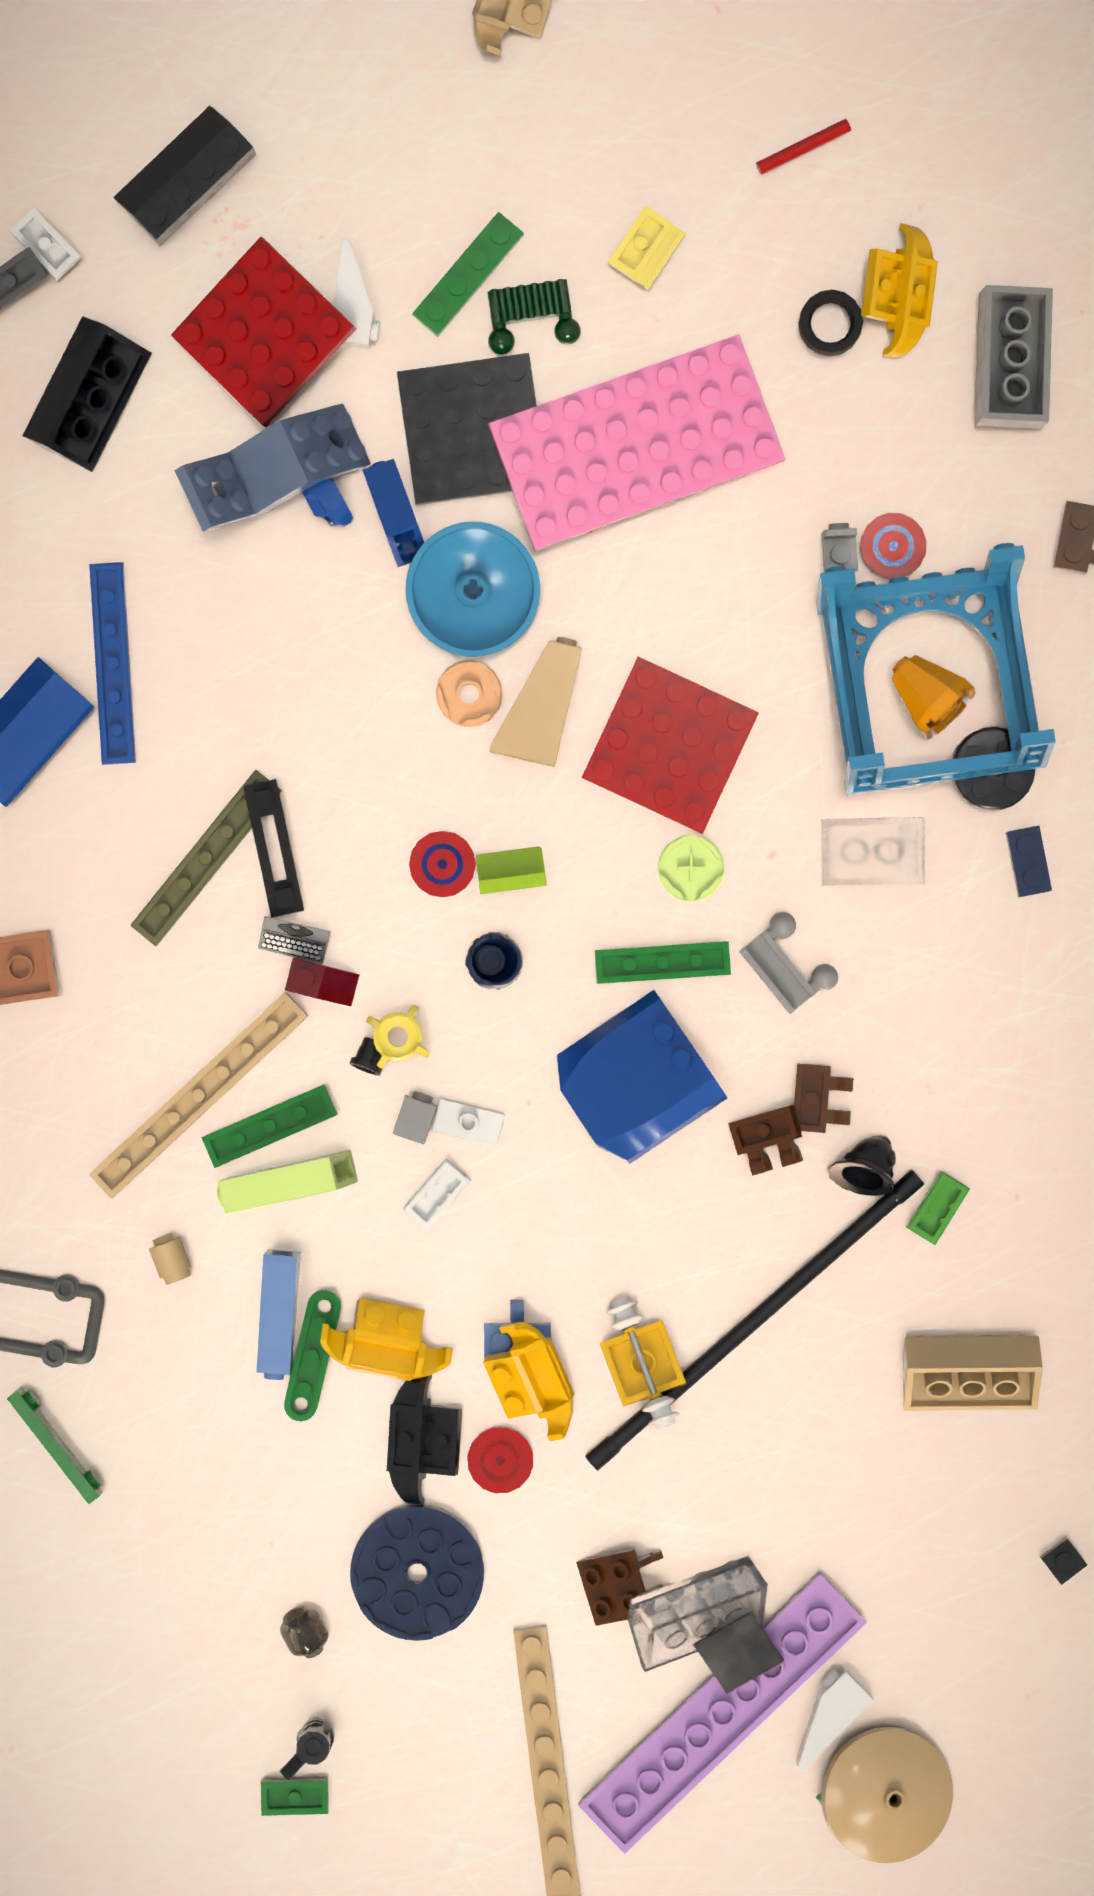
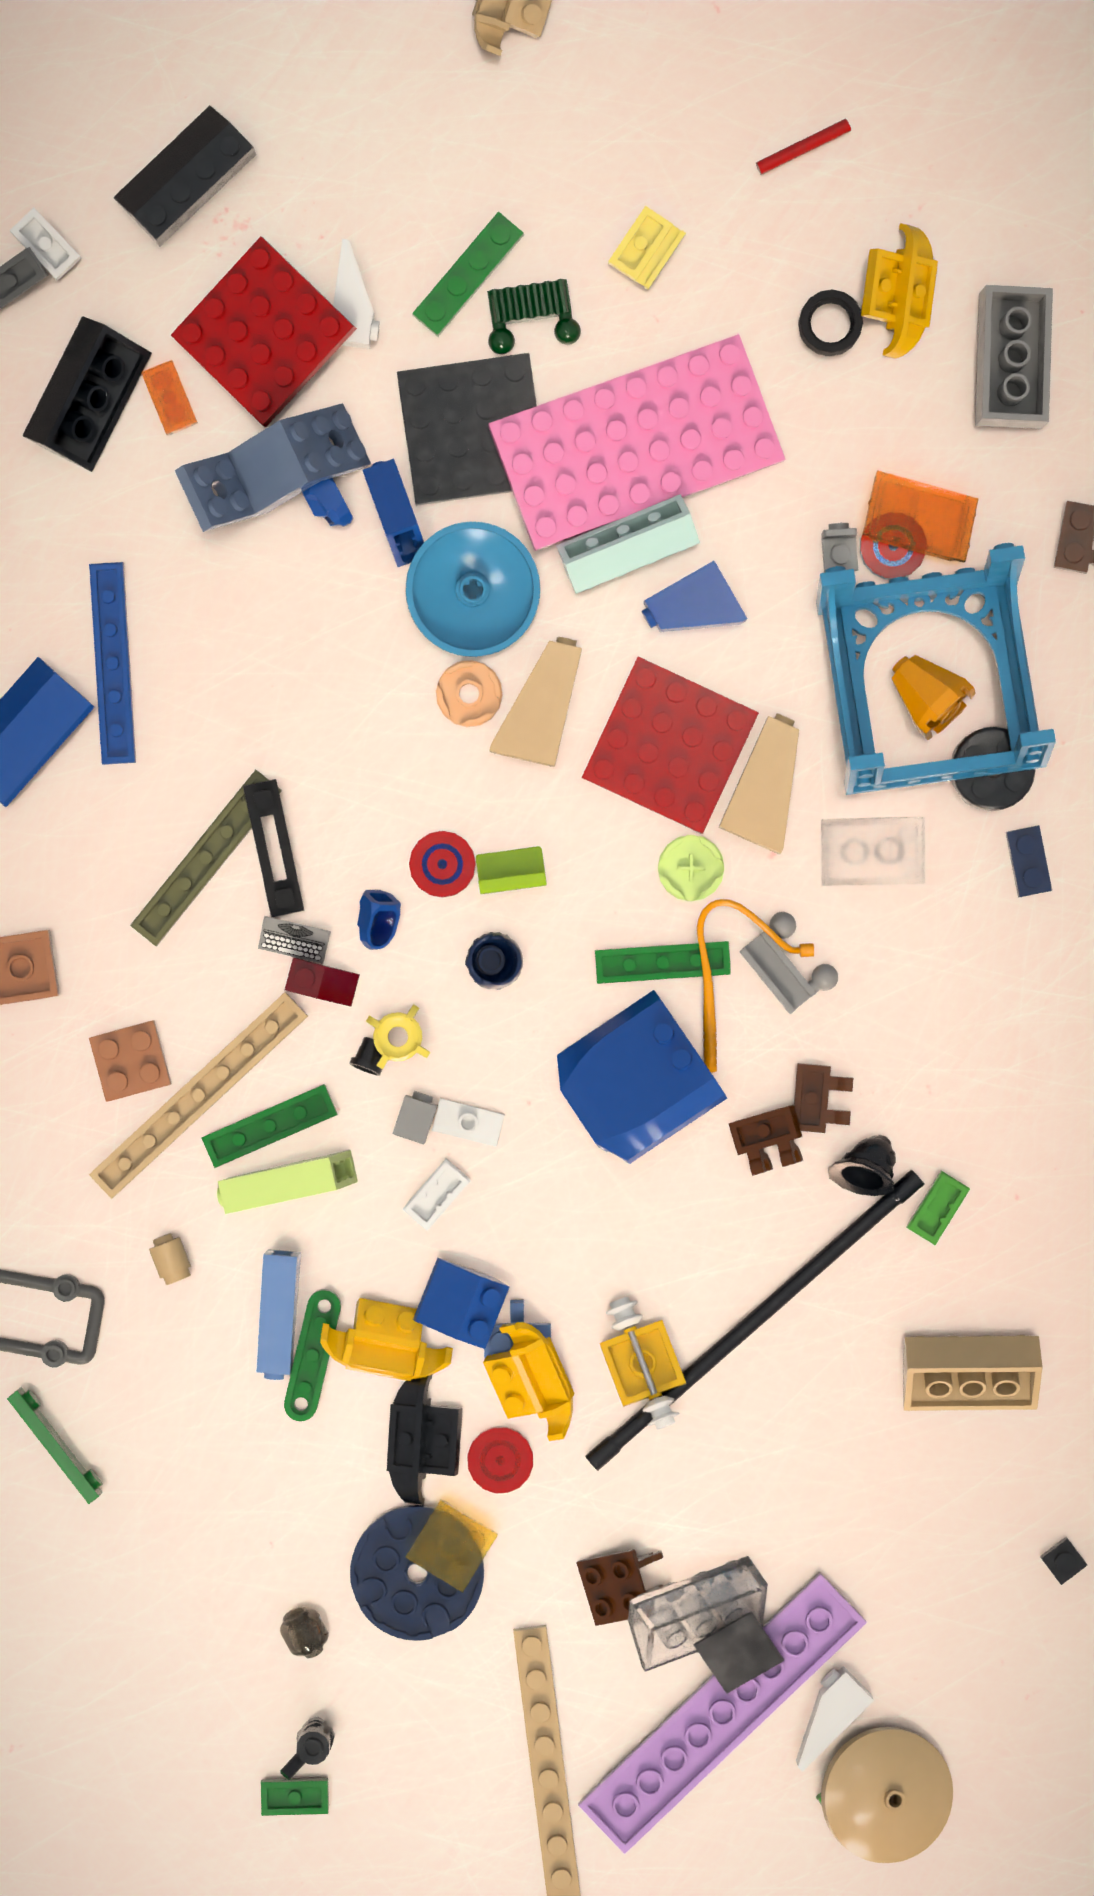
none -> nougat plate [89,1020,172,1102]
none -> clear orange plate [141,360,198,436]
none -> blue rock [357,890,401,950]
none -> clear yellow plate [405,1499,498,1593]
none -> blue slope [413,1257,510,1349]
none -> light aqua brick [556,494,700,594]
none -> slope [641,561,748,632]
none -> light orange piece [697,899,814,1073]
none -> tan slope [718,714,799,854]
none -> clear orange piece [862,470,979,563]

